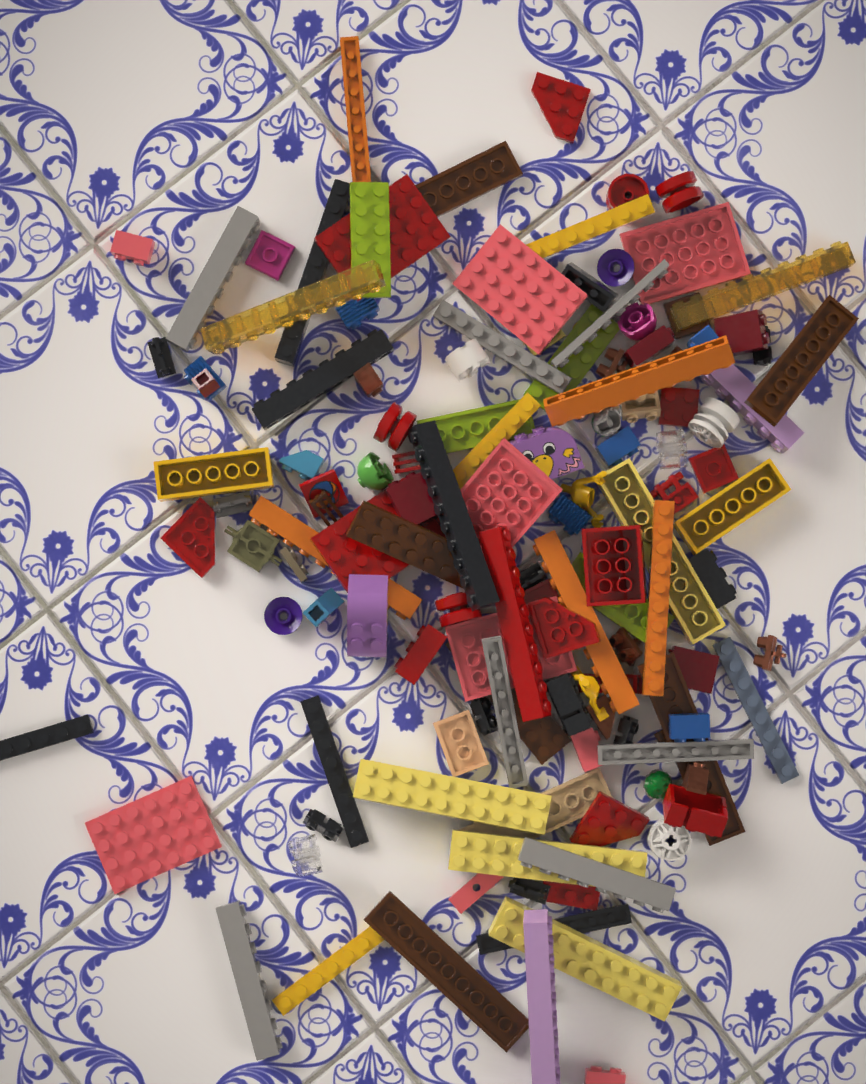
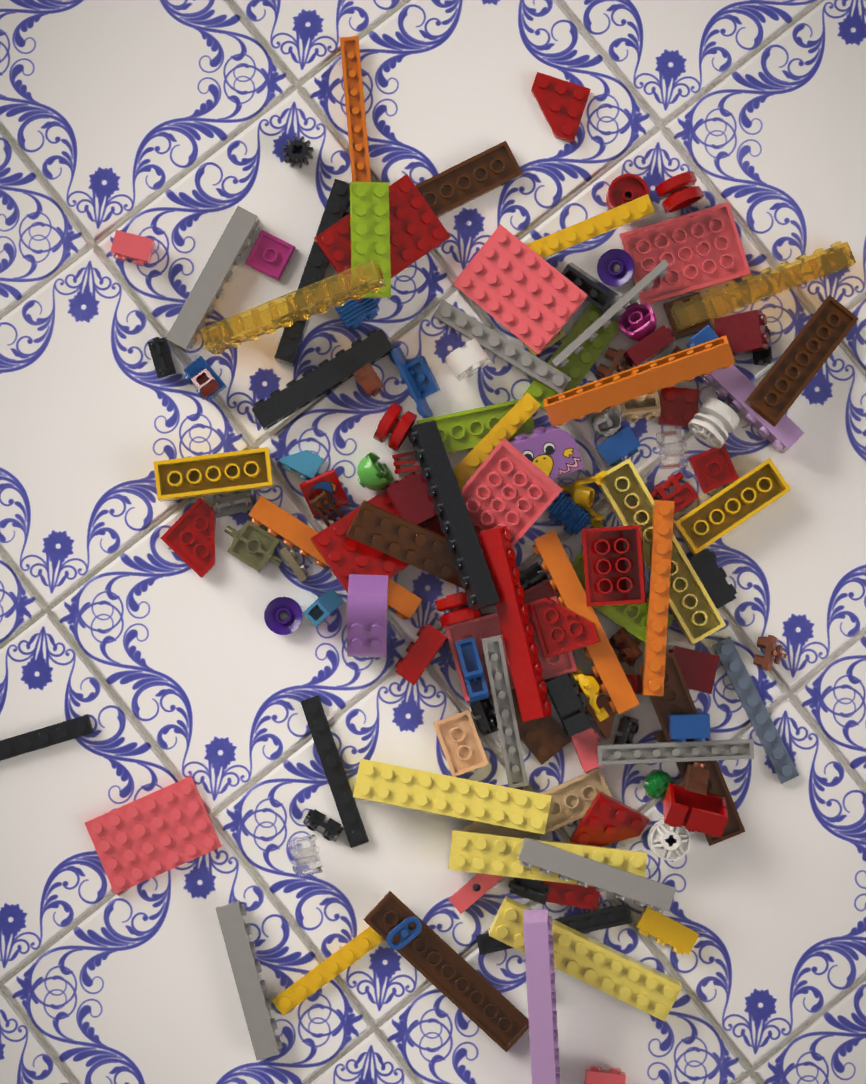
none -> black gear [282,136,314,168]
none -> blue plate [387,916,422,950]
none -> blue bracket [390,348,441,418]
none -> blue slope [455,637,490,702]
none -> yellow brick [635,905,699,956]

